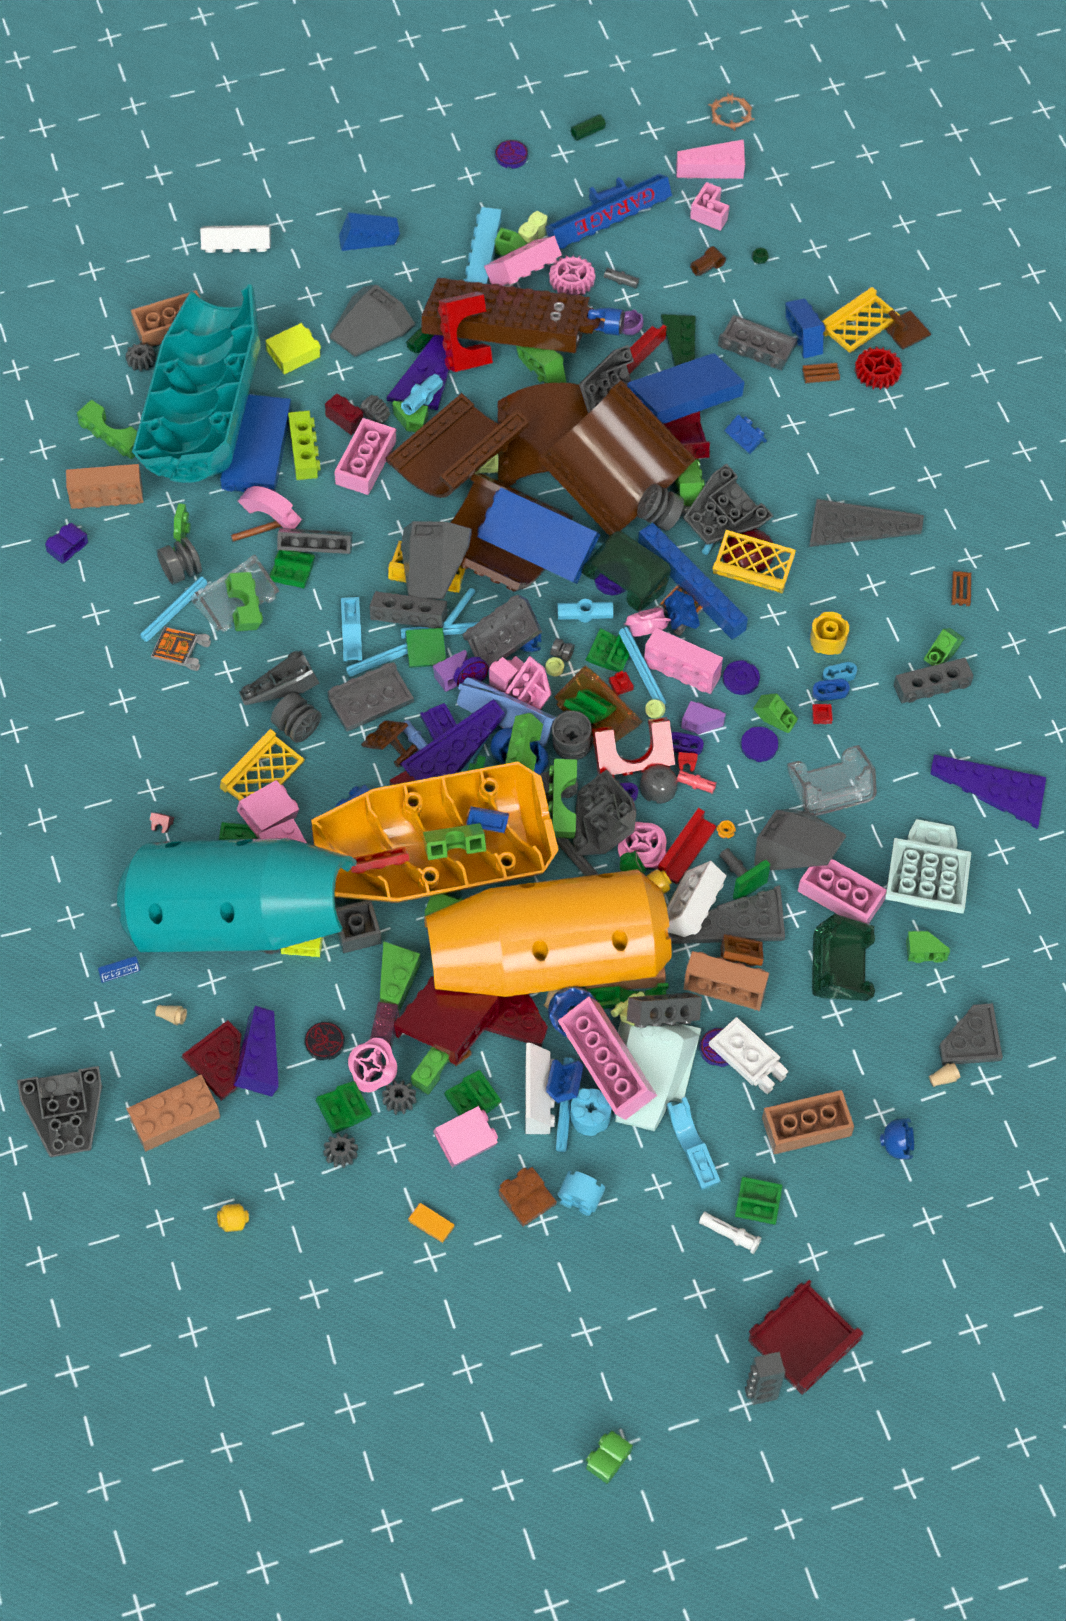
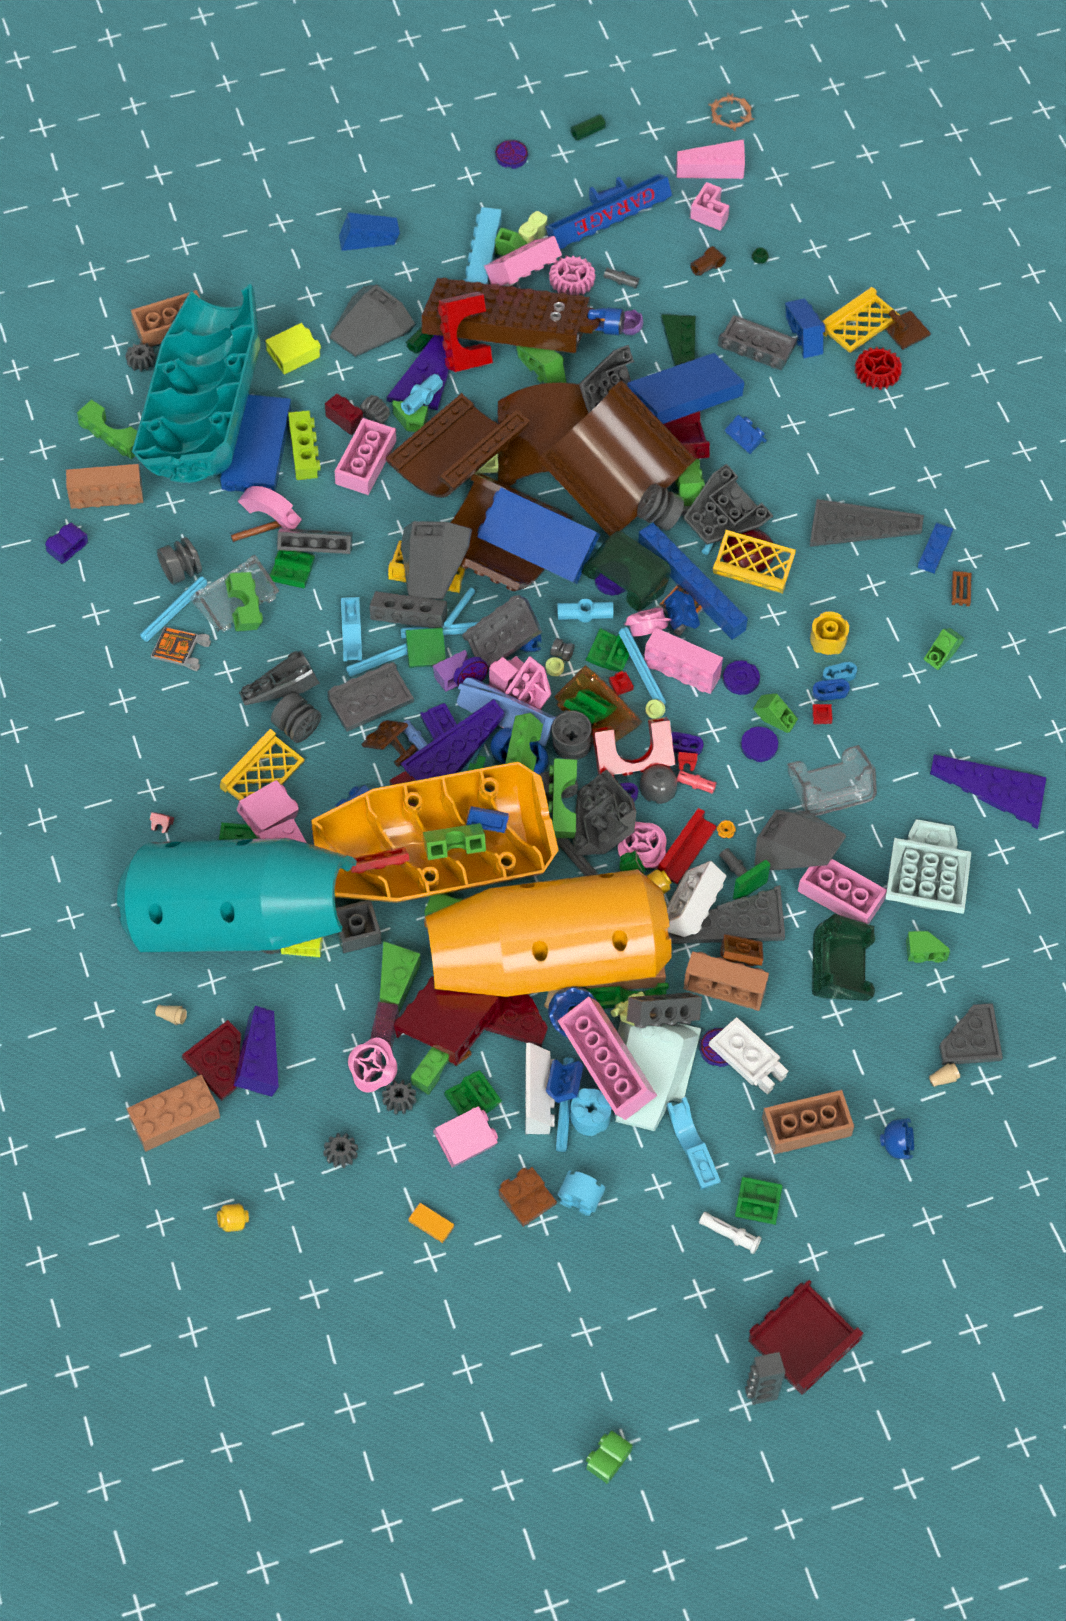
dark grey wedge [17,1066,102,1158] -> none
blue tile [98,956,140,983] -> none
bright green wing [173,503,191,551] -> none
white slope [200,225,271,253] -> none
tile [304,1022,345,1061] -> none
green slope [316,1081,372,1134] -> none
red panel [626,324,667,374] -> none
medium lavender slope [681,701,726,734] -> none
dark orange tile [802,363,840,383] -> none
dark grey brick [893,658,973,703] -> none
none -> blue plate [917,523,953,574]

